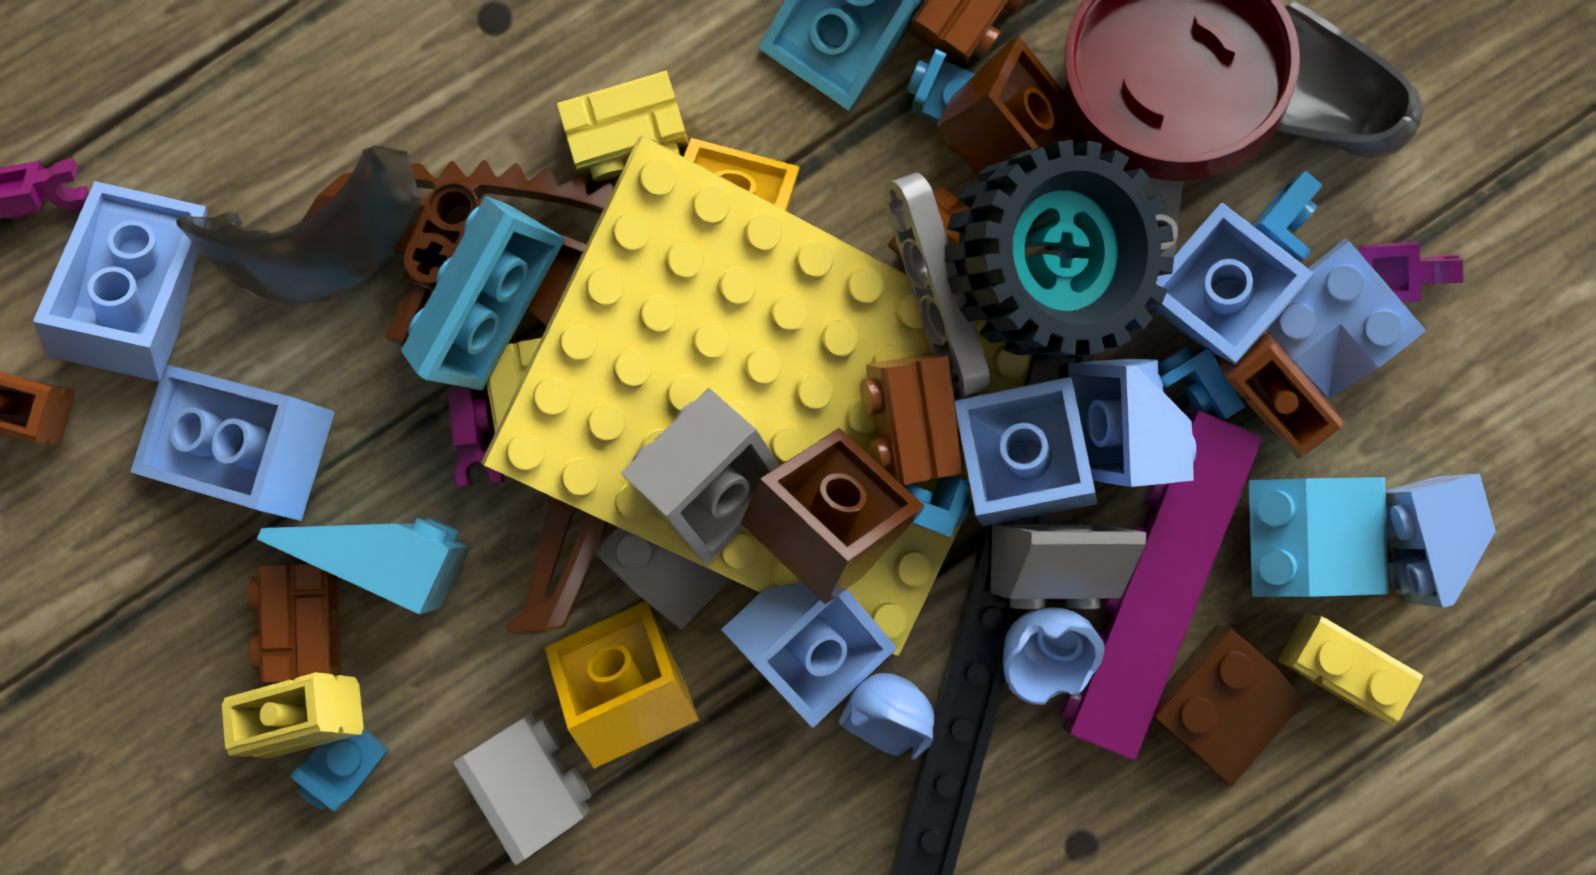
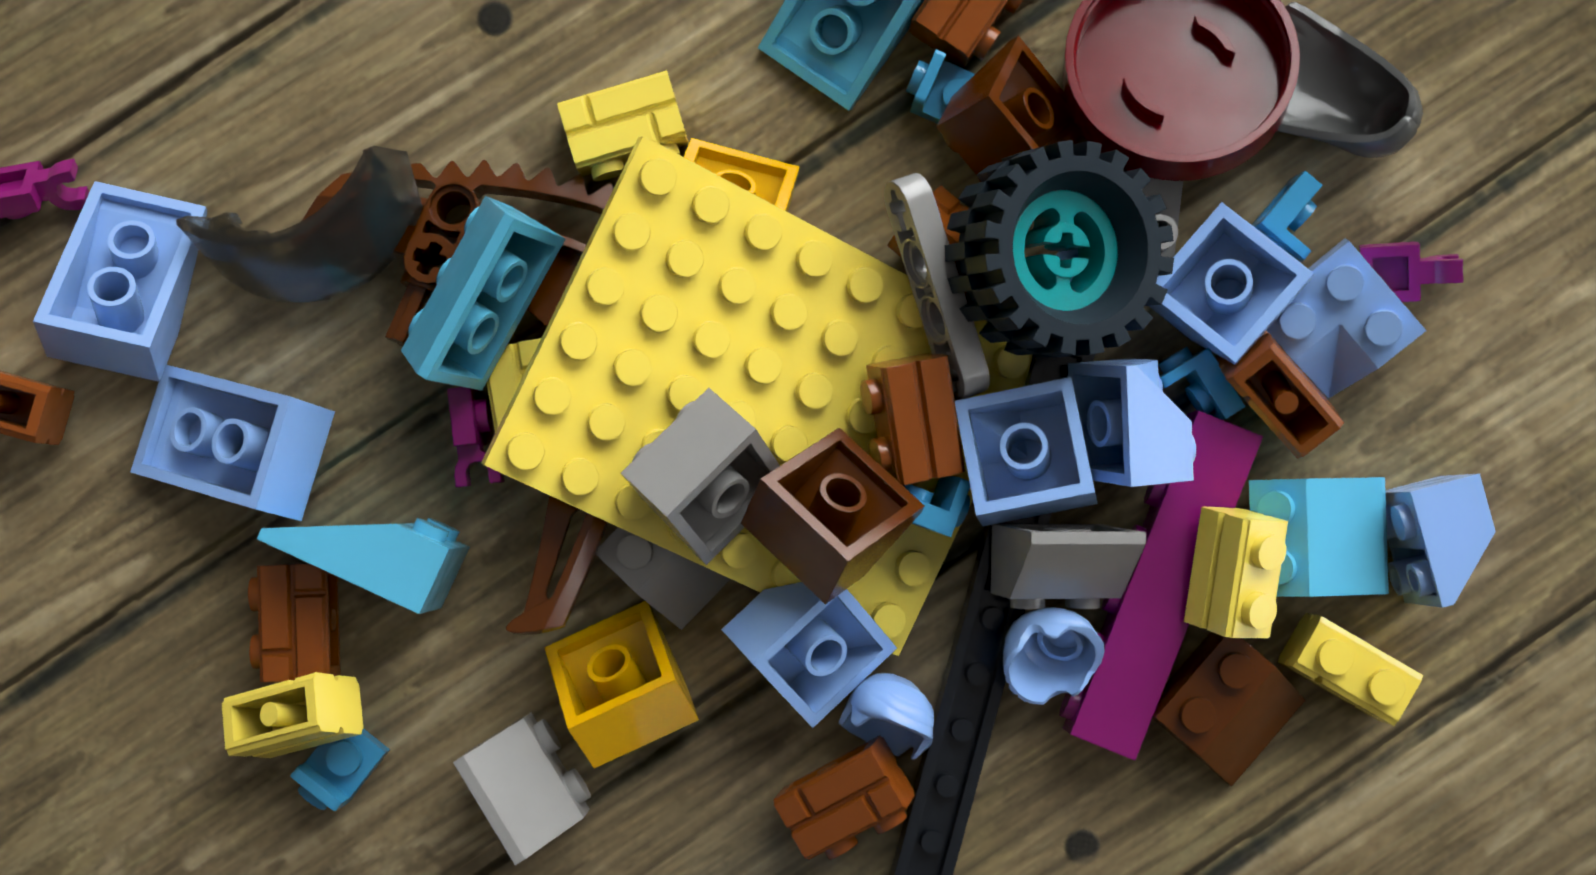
none -> dark orange brick [773,735,915,860]
none -> light yellow brick [1184,506,1288,638]

